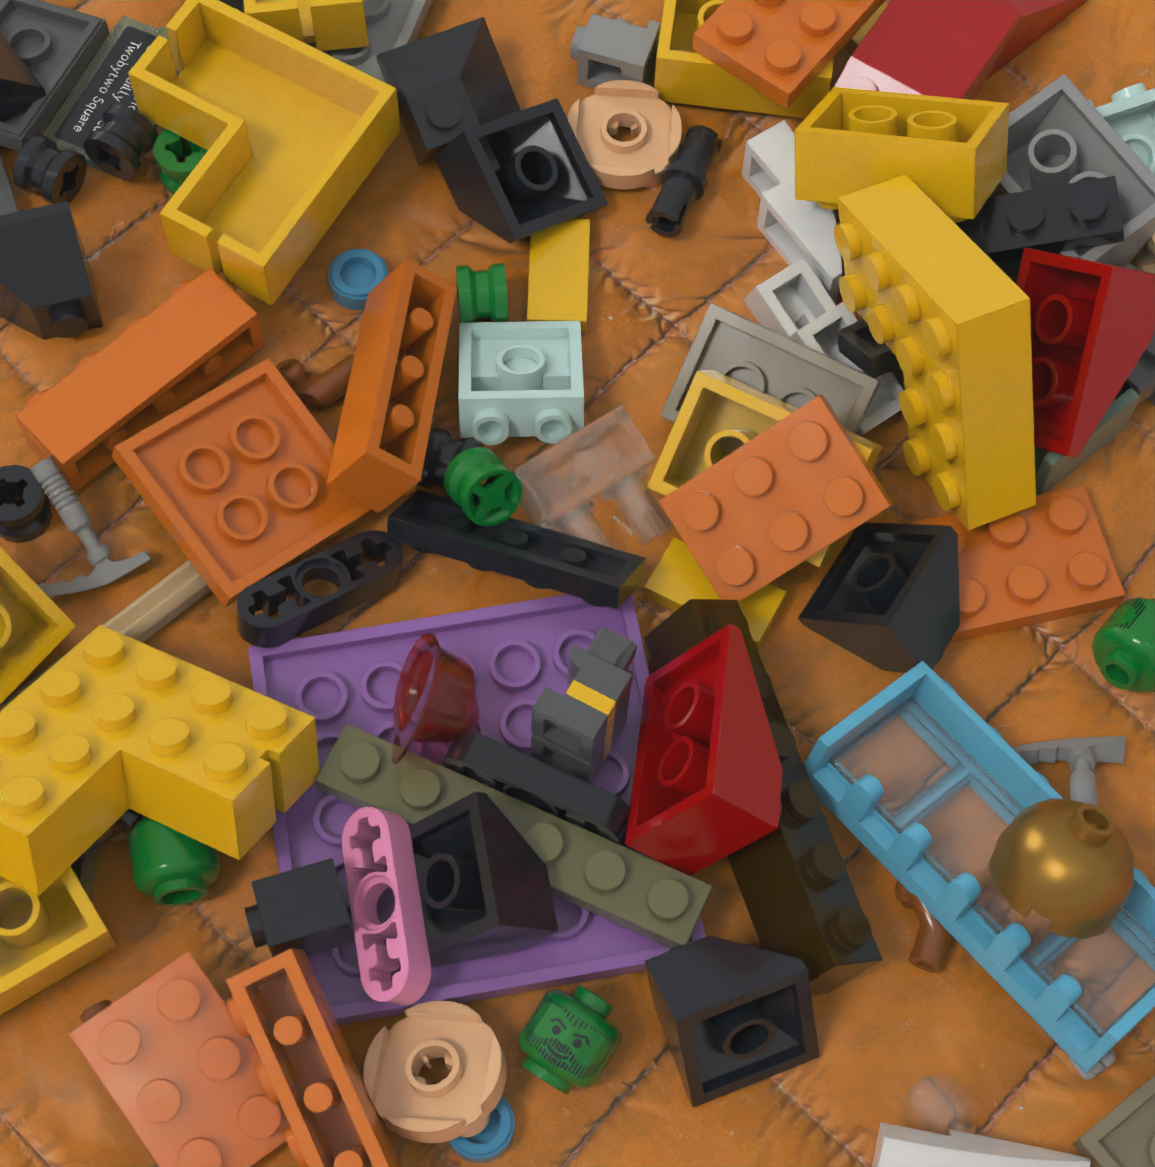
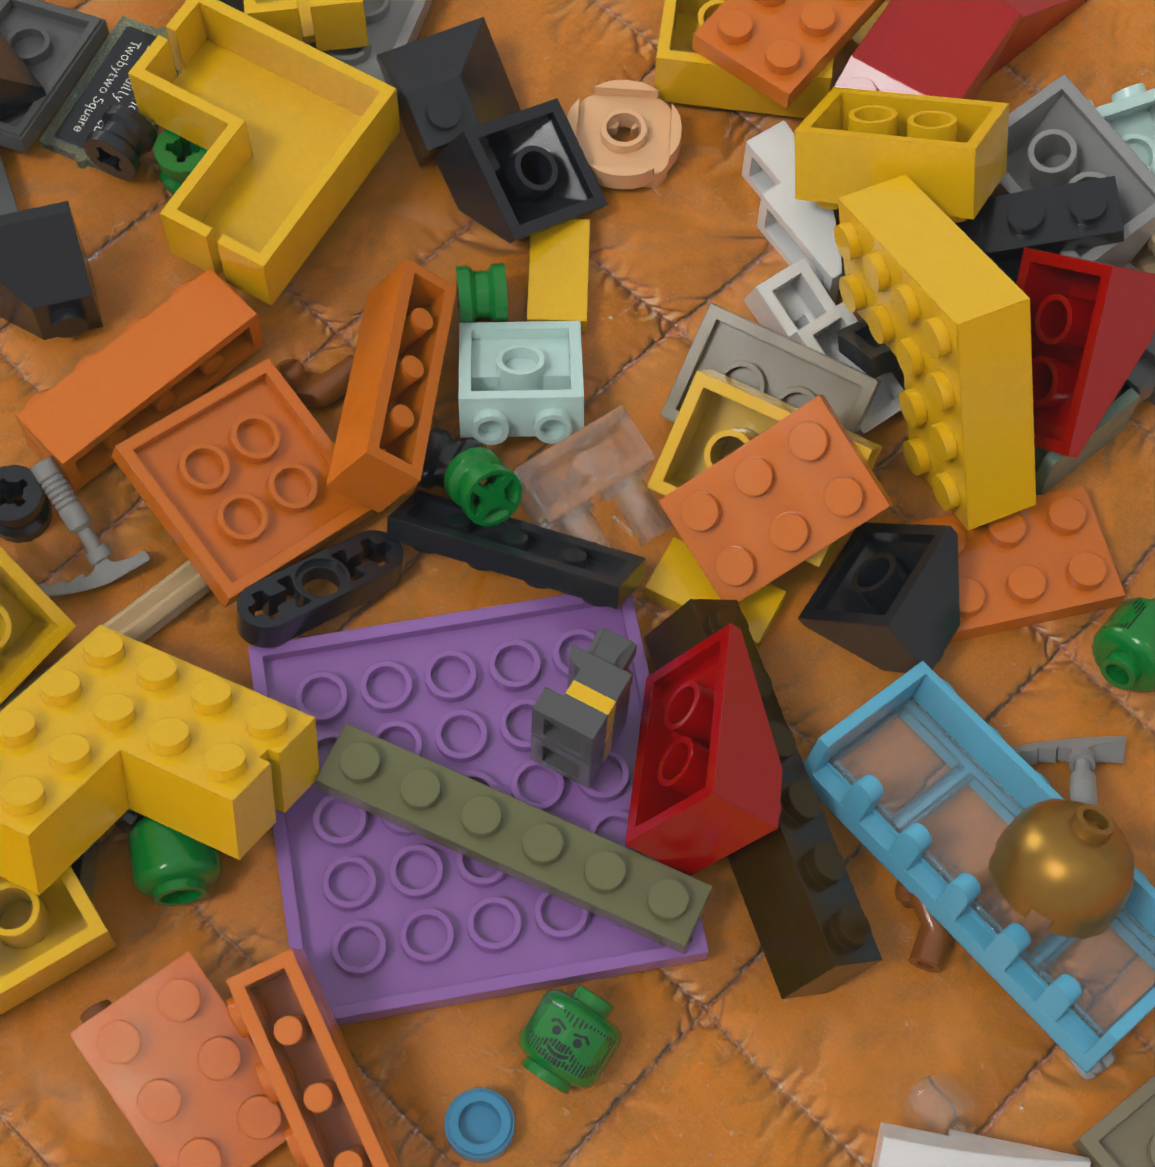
black wheel [13,134,87,204] -> none
black brick [245,858,355,957] -> none
dark azure tile [328,249,388,310] -> none
bright pink beam [342,807,431,1005] -> none
light nougat plate [363,1001,507,1143] -> none
clear red piece [392,633,479,764] -> none
black slope [392,791,559,967] -> none
black beam [442,730,631,844] -> none
light grey brick [570,14,661,89] -> none
black slope [645,936,820,1108] -> none
black pin [646,125,722,237] -> none

